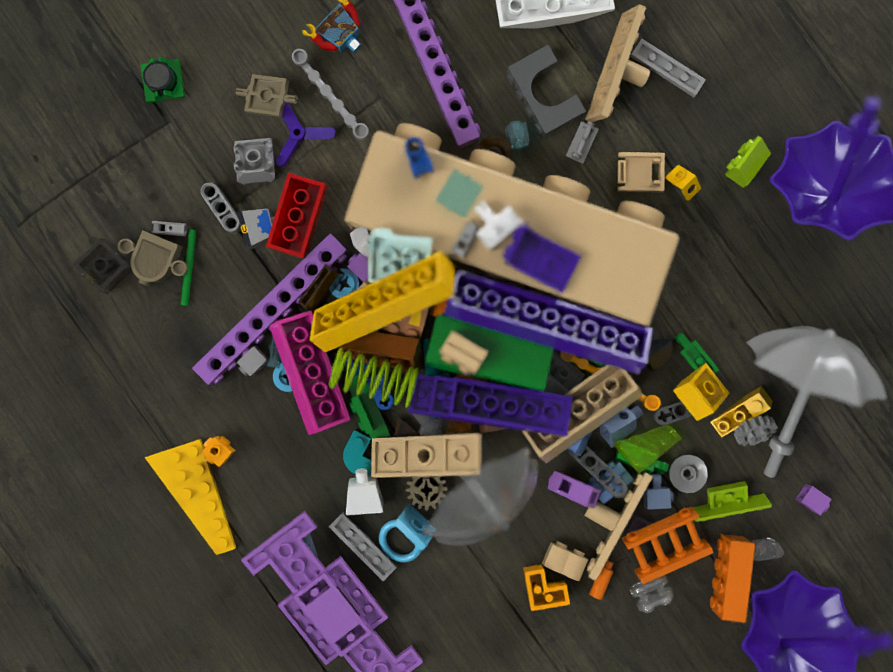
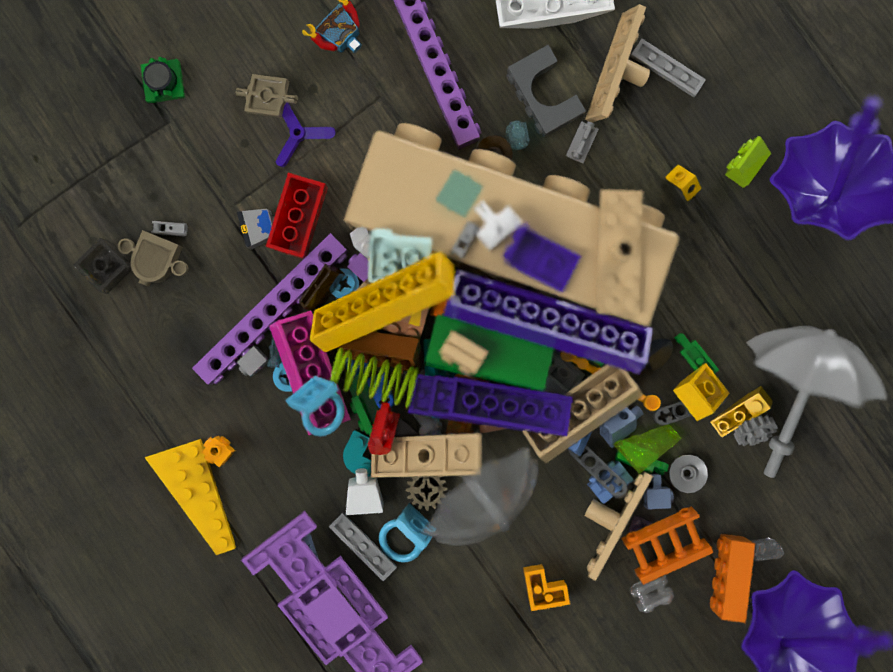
green bar [181,229,197,306] -> none
light grey beam [201,183,242,234] -> none
light grey slope [234,138,275,185] -> none
light grey bar [292,49,369,140] -> none
blue piece [405,137,434,179] -> none
tan brick [542,541,588,581] -> none
medium lavender brick [547,471,602,508] -> none
orange cylinder [589,560,614,600] -> none
tan container [618,152,665,192] -> none
lime bracket [693,481,772,522] -> none
medium lavender brick [795,484,832,515] -> none
none -> medium azure tile [286,376,345,436]
none -> red brick [368,402,400,455]
none -> tan plate [597,190,643,315]

